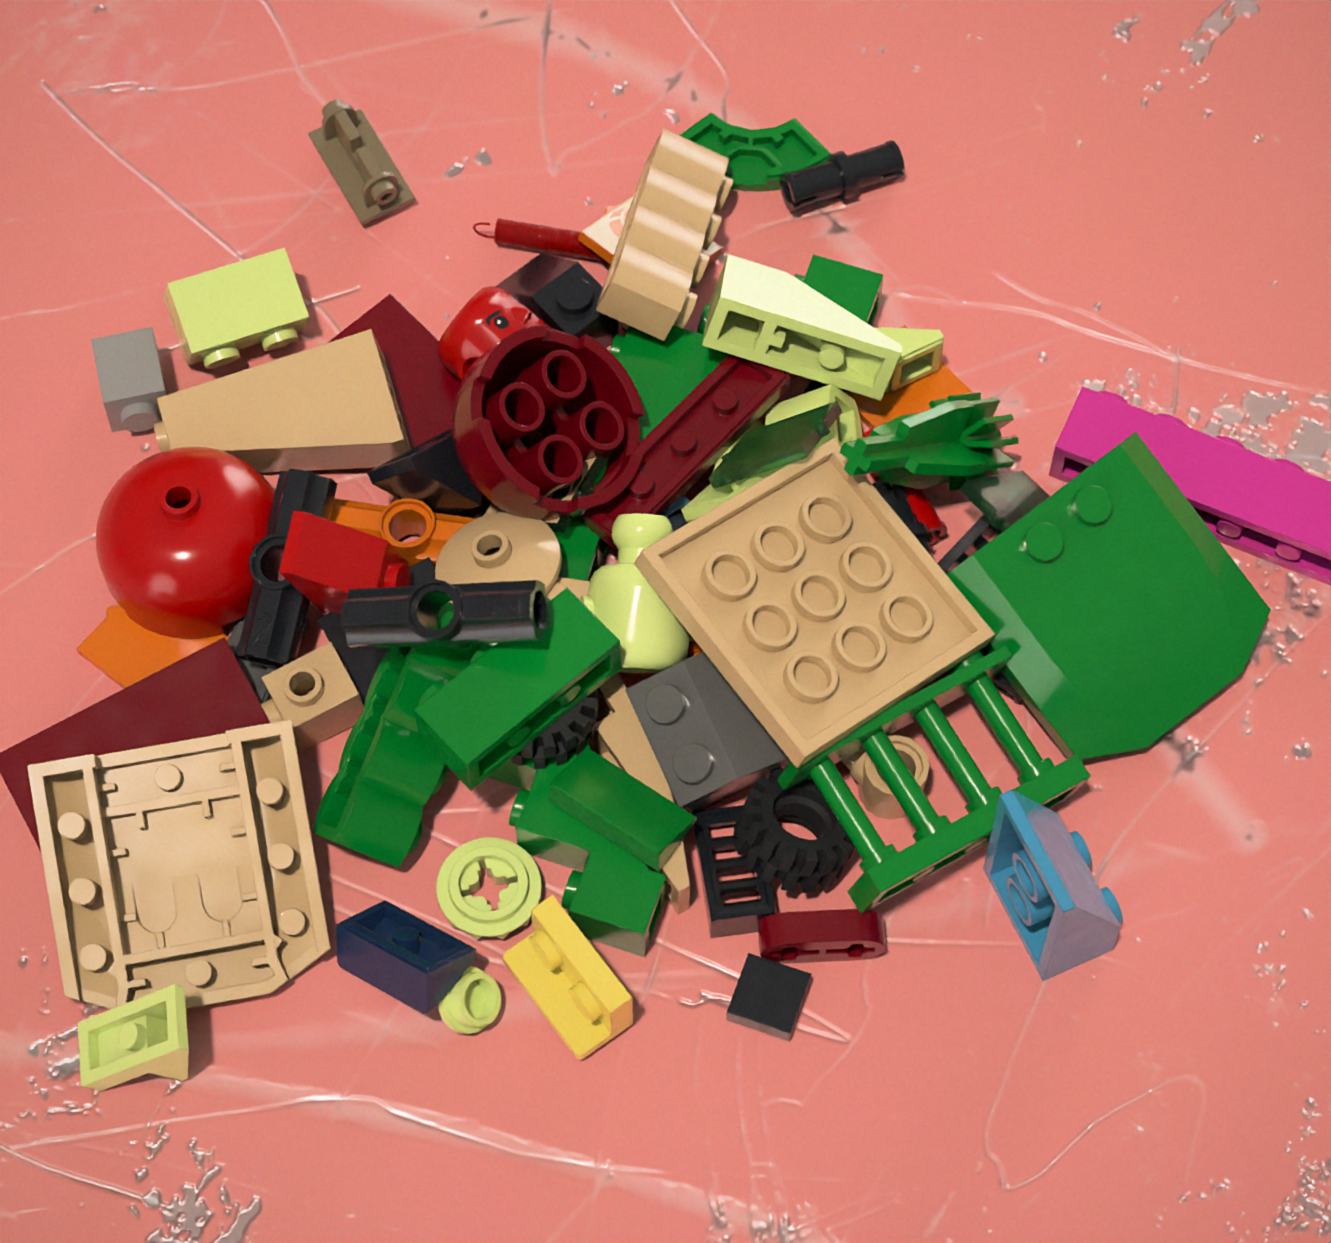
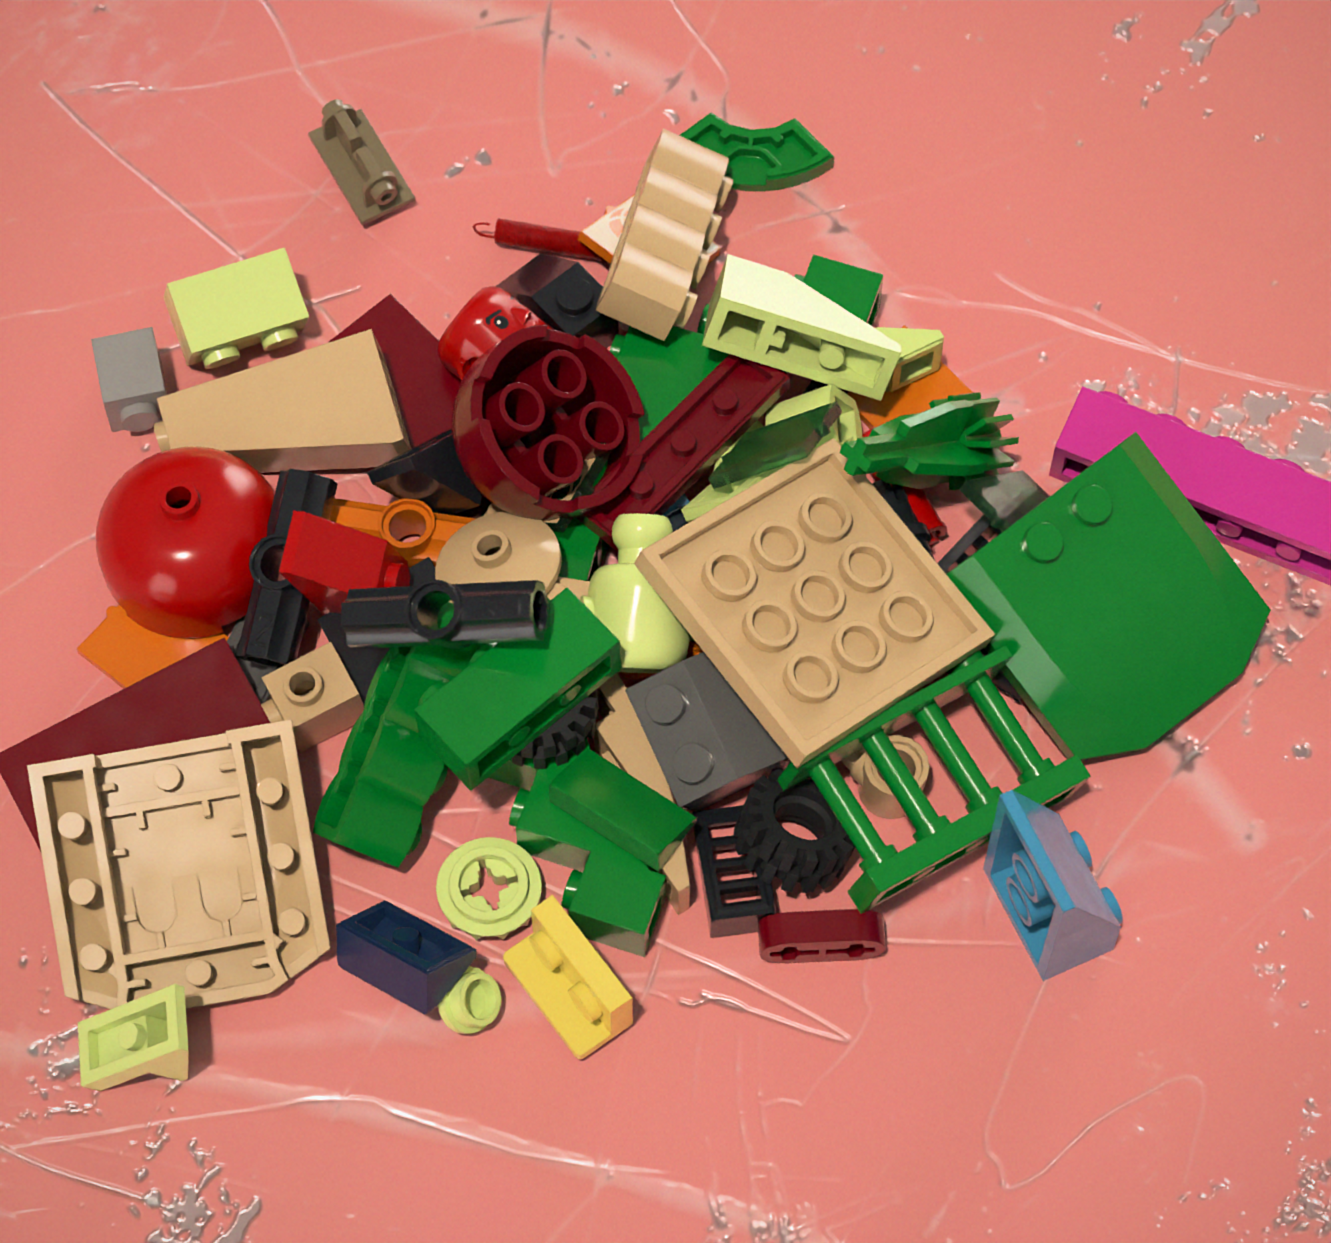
black tile [726,953,811,1041] -> none
black pin [780,140,905,211] -> none

